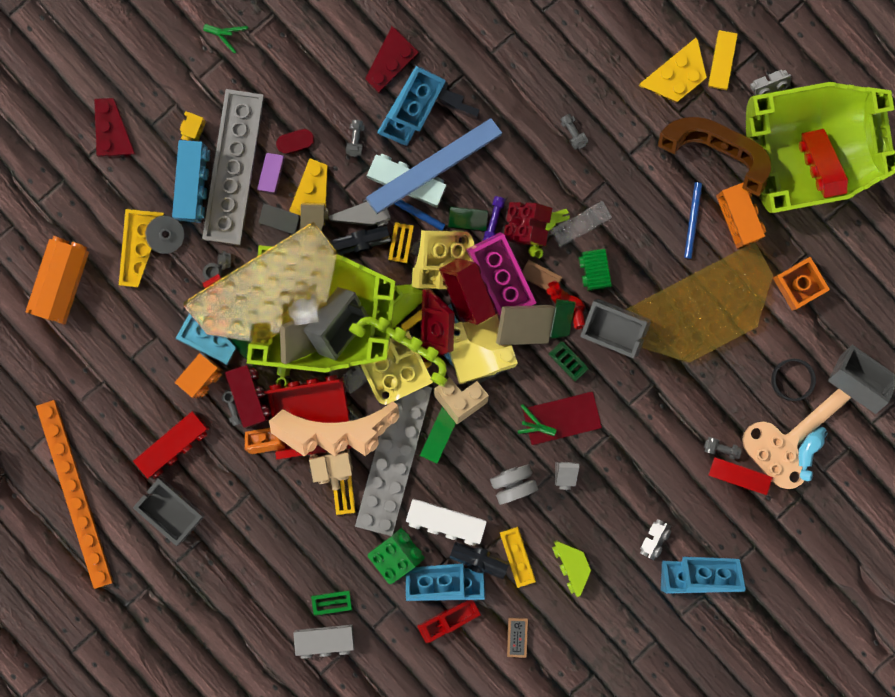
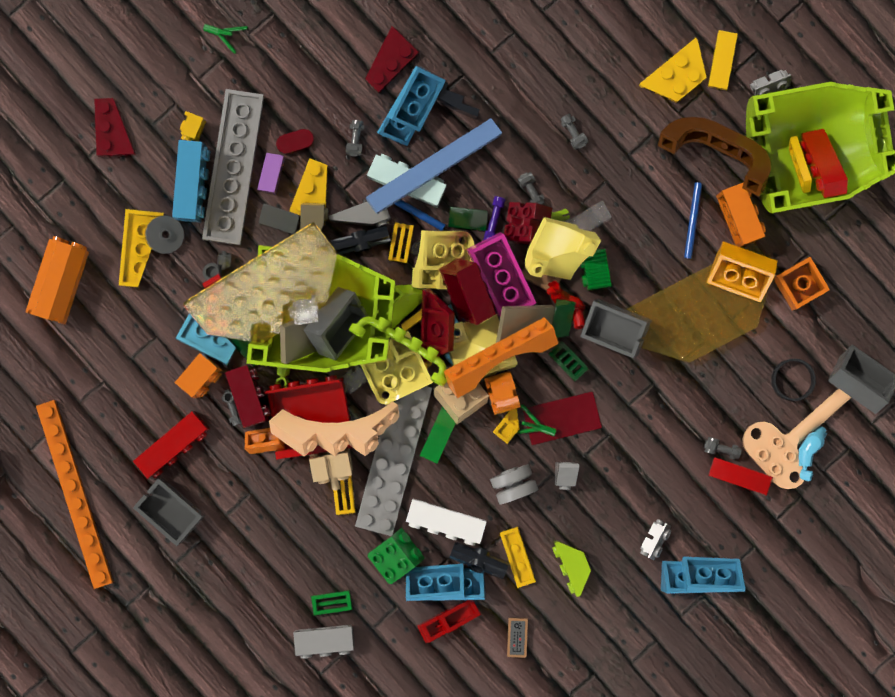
none -> orange arch [444,317,558,398]
none -> orange brick [484,371,520,415]
none -> yellow tile [493,409,519,444]
none -> dark grey bar [517,172,545,205]
none -> light yellow slope [525,217,601,280]
none -> light orange slope [707,241,777,302]
none -> yellow tile [789,136,812,193]

